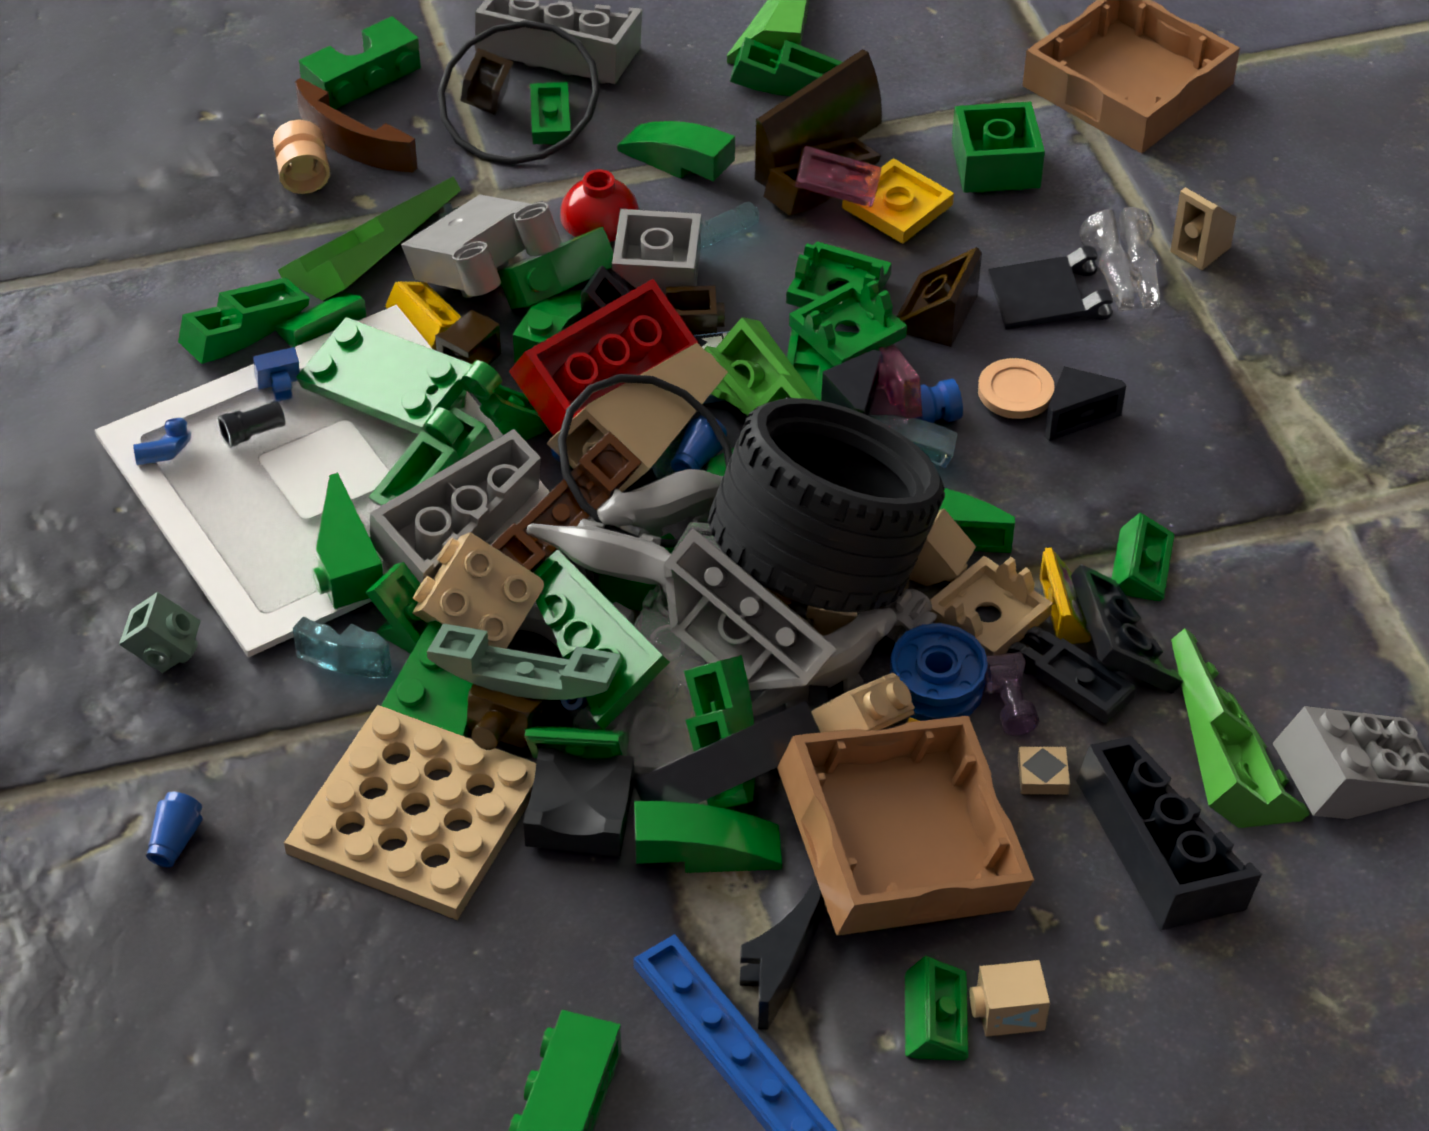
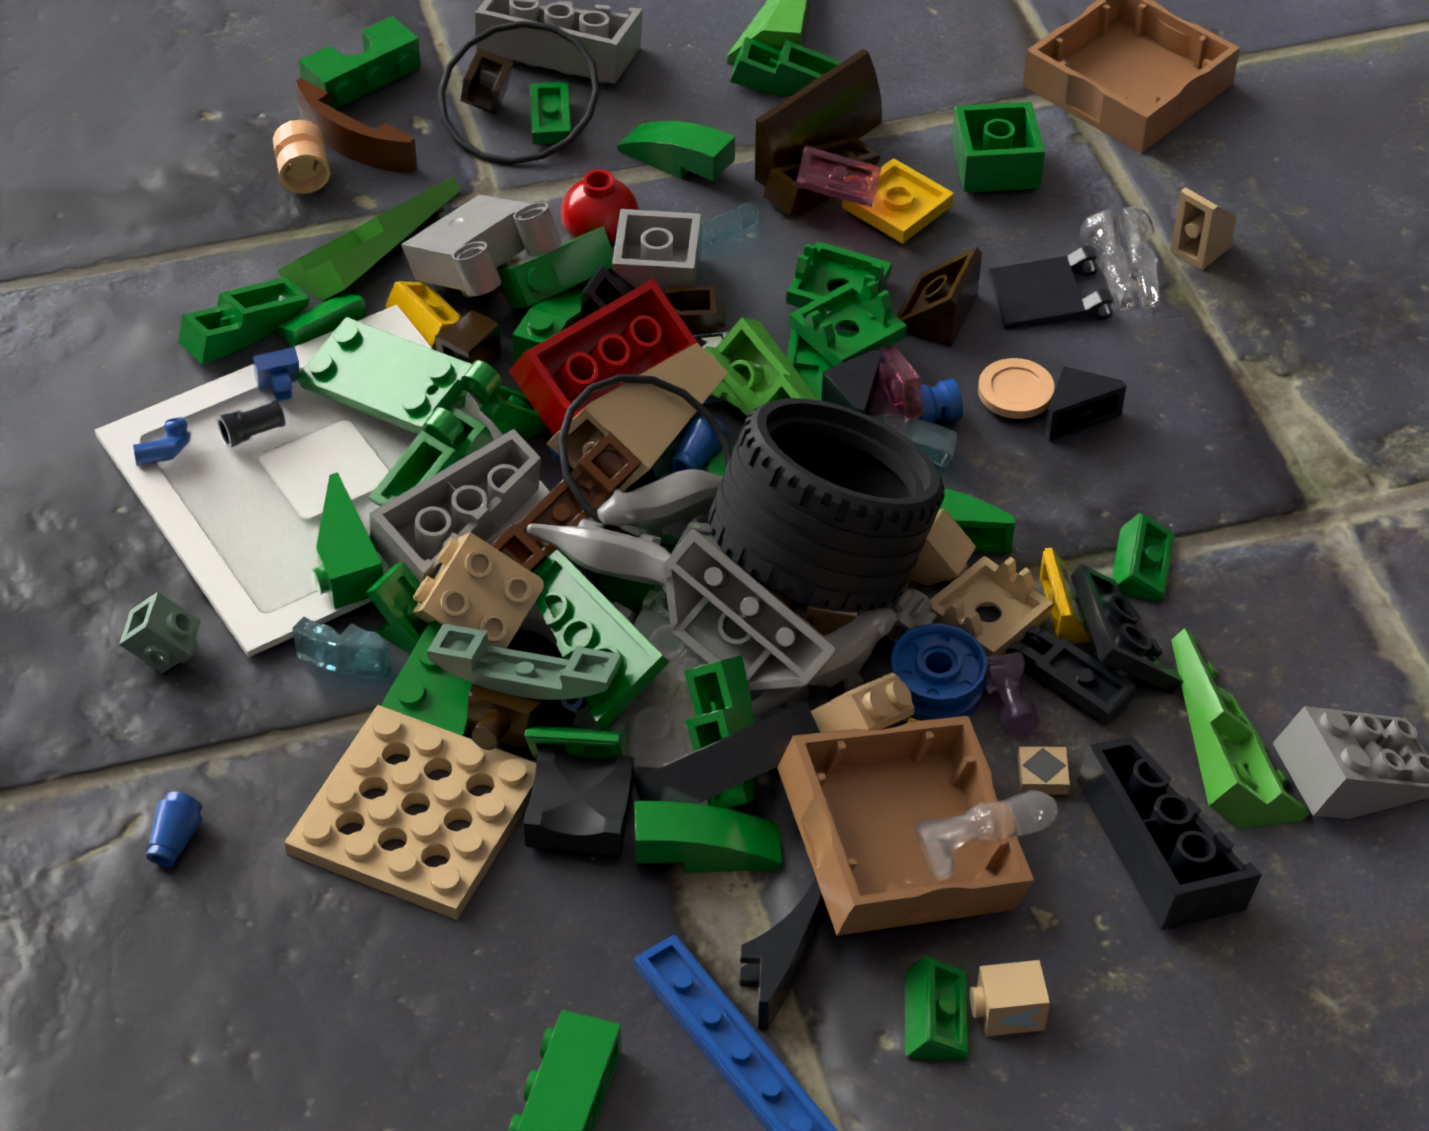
none -> clear piece [914,789,1058,882]

